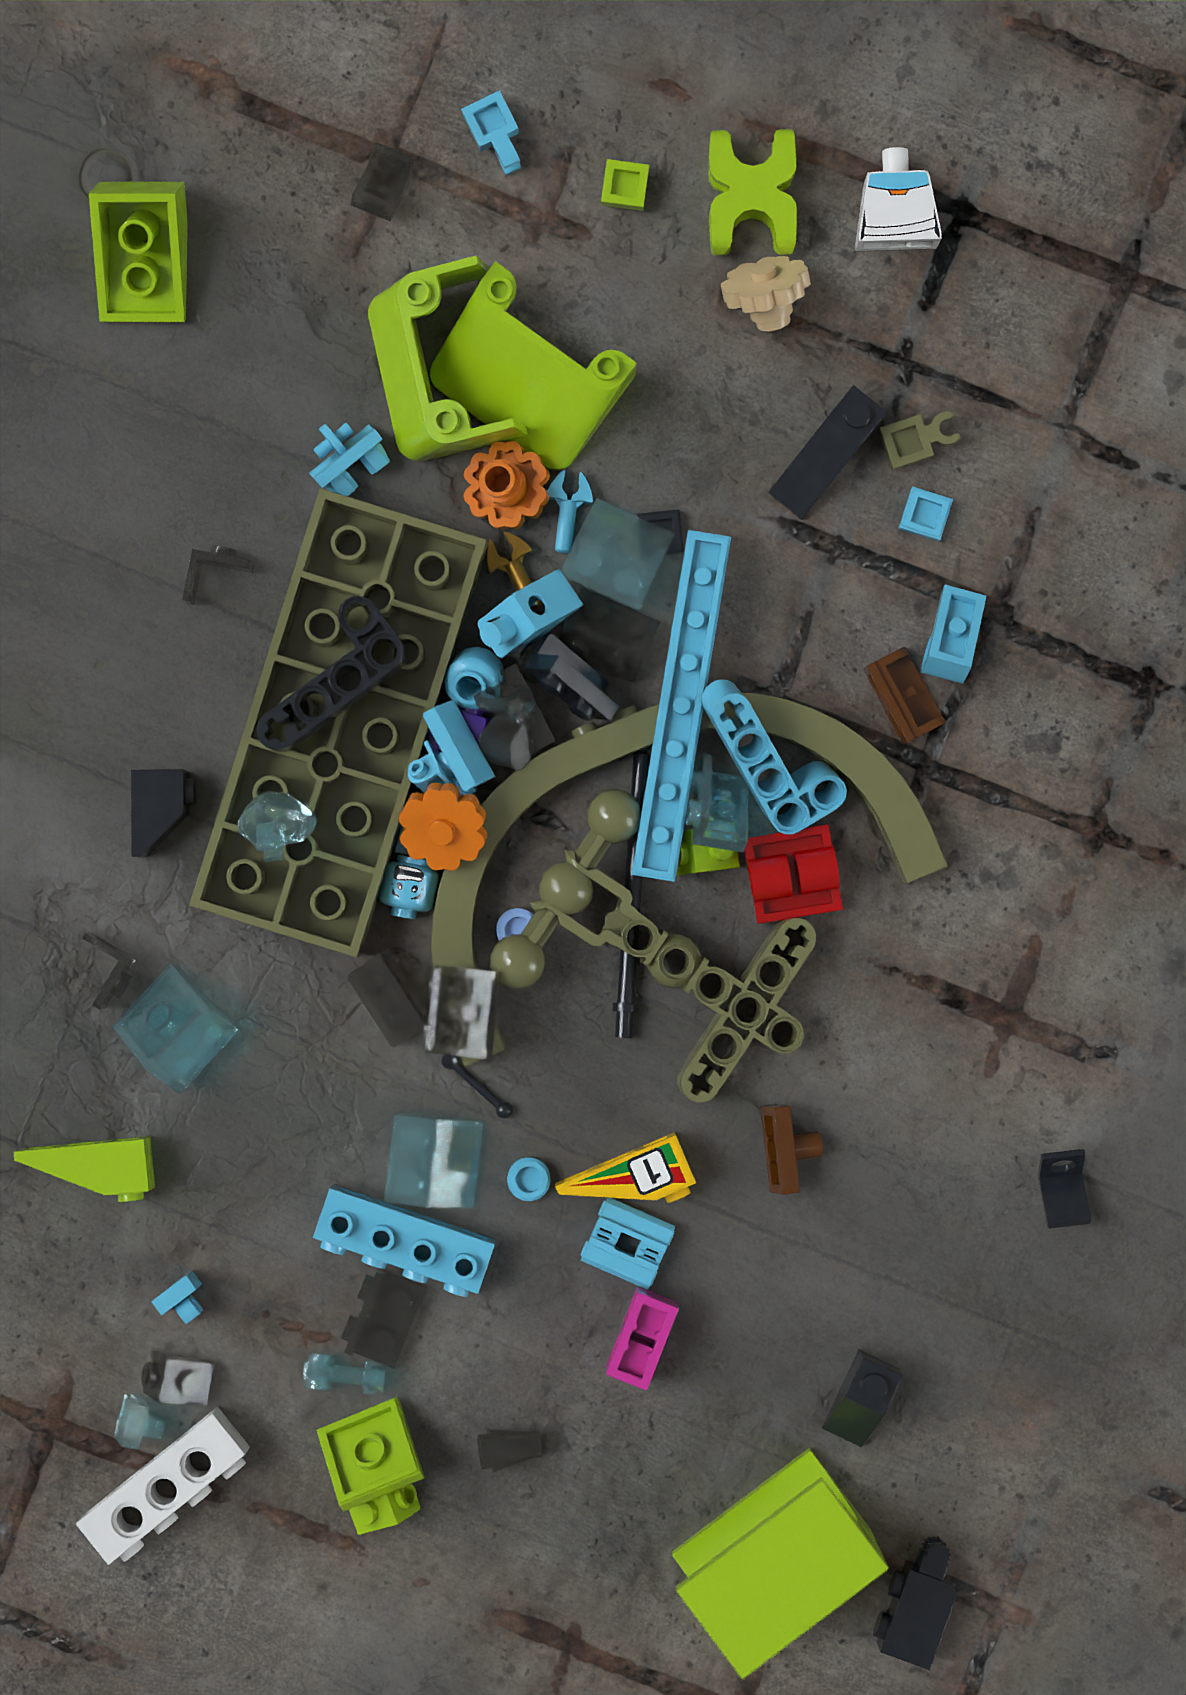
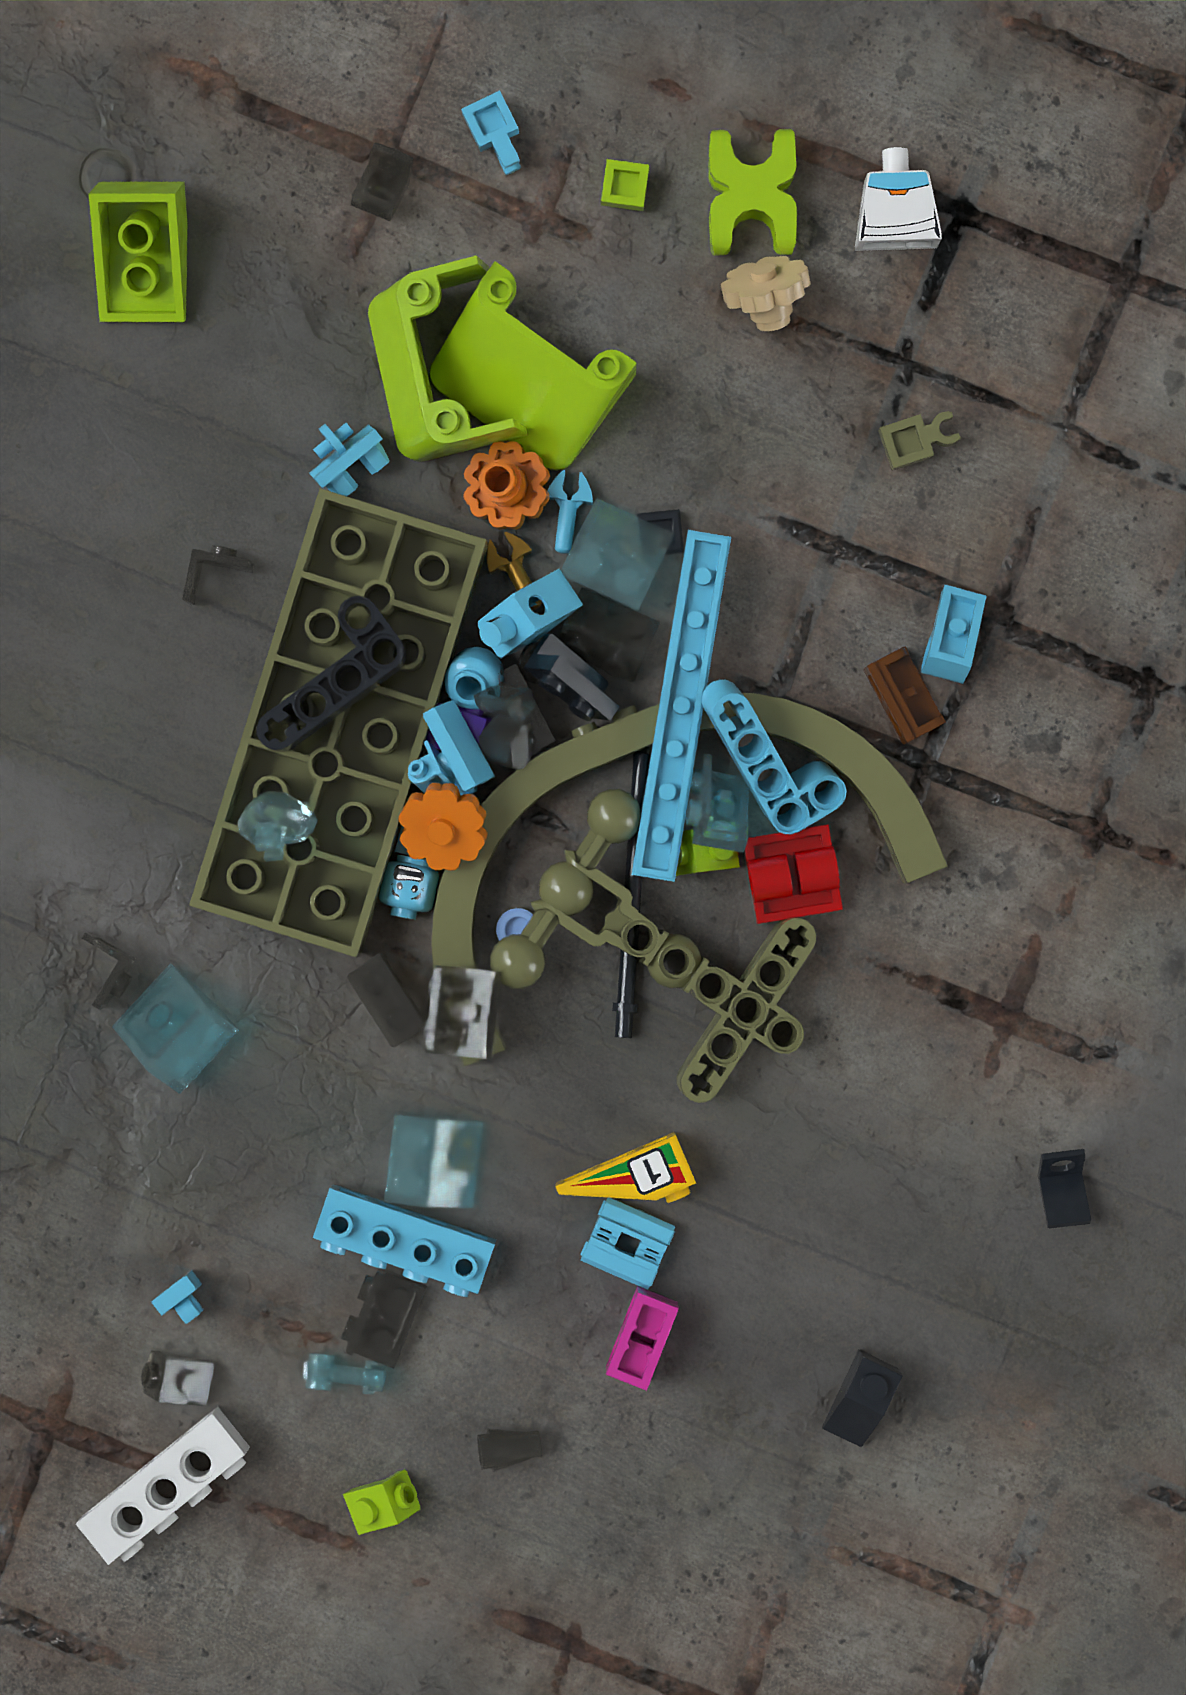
lime slope [13,1136,155,1202] -> none
clear light blue tile [114,1393,166,1450] -> none
black slope [131,769,197,858] -> none
lime tile [316,1397,425,1511] -> none
black hinge [441,1052,513,1119] -> none
medium azure tile [507,1157,551,1201] -> none
lime piece [671,1448,889,1679] -> none
reddish brown tile [760,1104,823,1195] -> none
black slope [768,385,887,520] -> none
black hinge [873,1536,957,1670] -> none
medium azure tile [898,486,953,542] -> none

